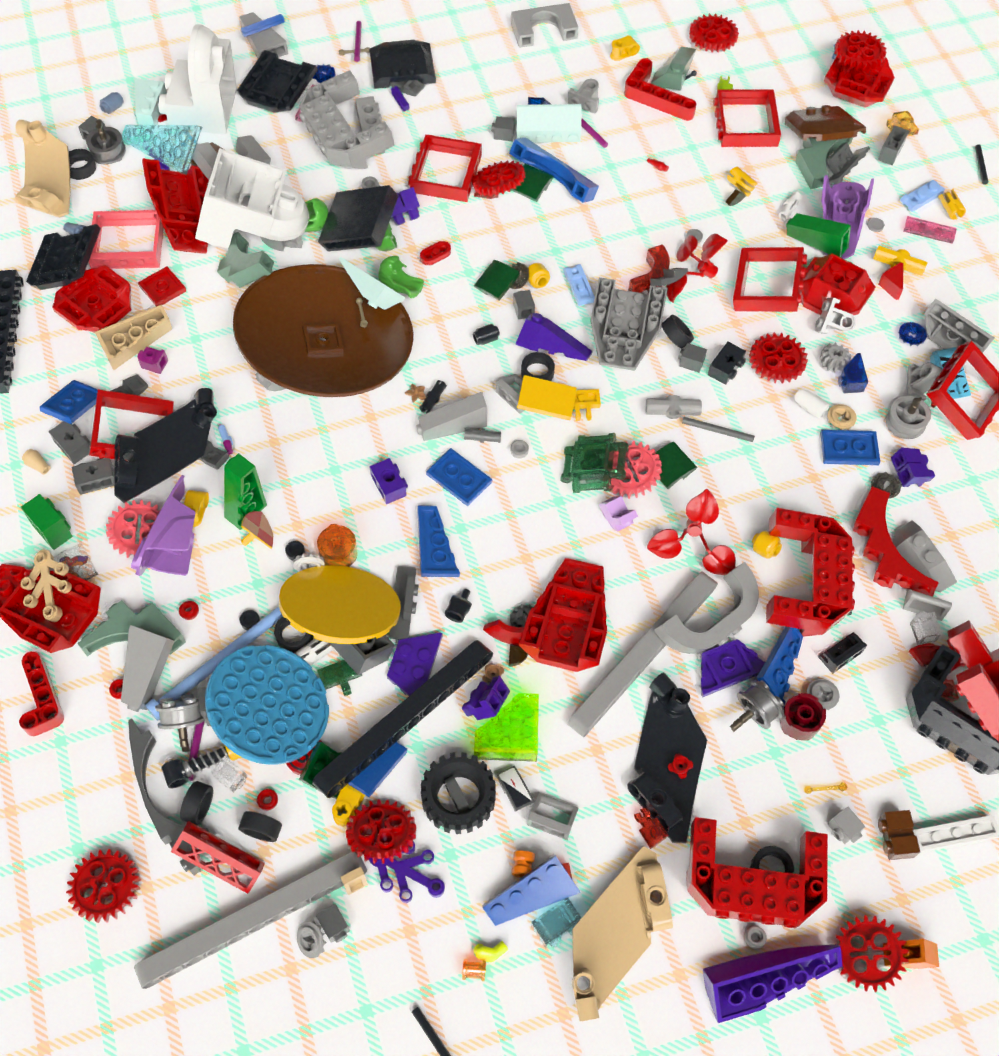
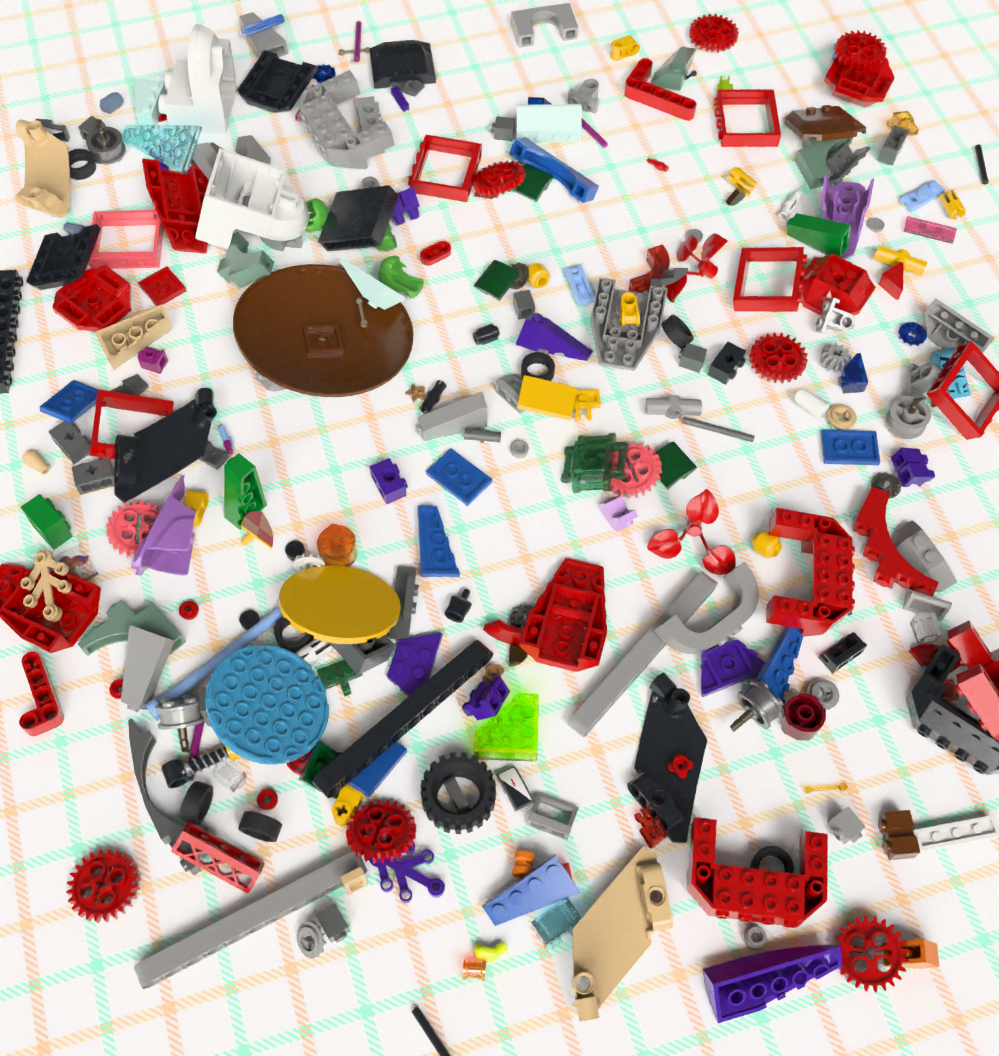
none -> dark grey slope [35,118,70,142]
none -> yellow piece [619,292,640,327]

